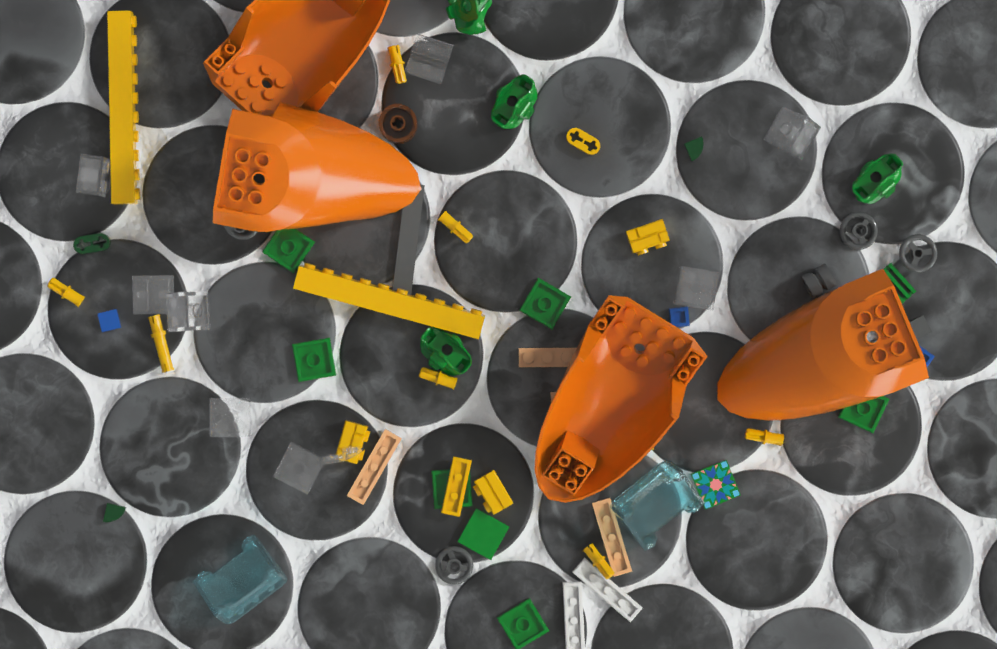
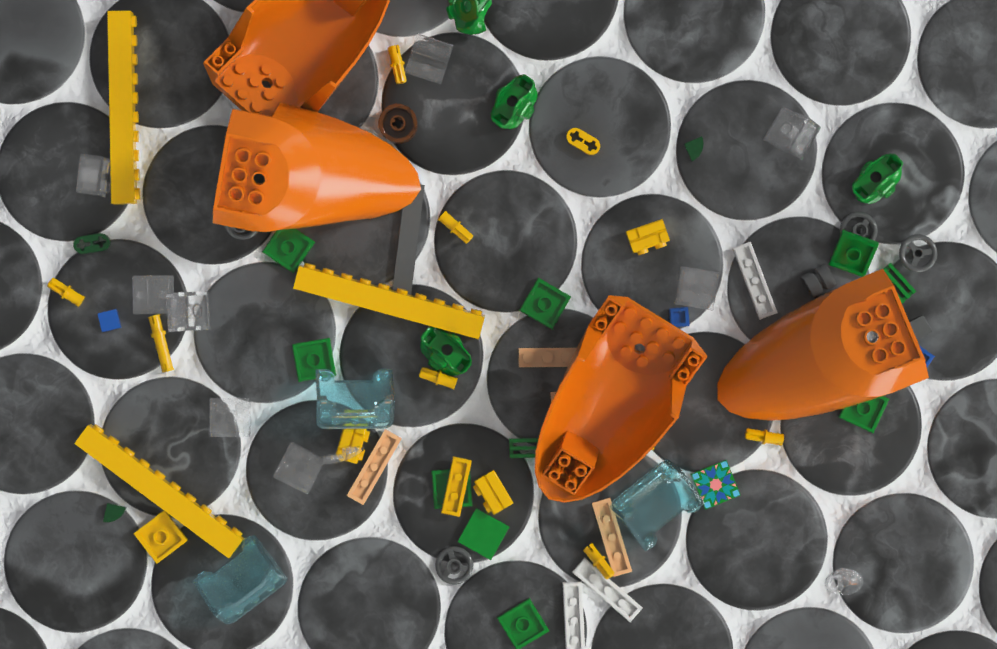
none -> yellow brick [74,424,245,558]
none -> yellow plate [134,511,188,564]
none -> clear light blue windscreen [315,369,395,429]
none -> green tile [509,438,539,458]
none -> white tile [732,241,777,320]
none -> clear piece [825,568,863,596]
none -> green tile [828,229,879,277]

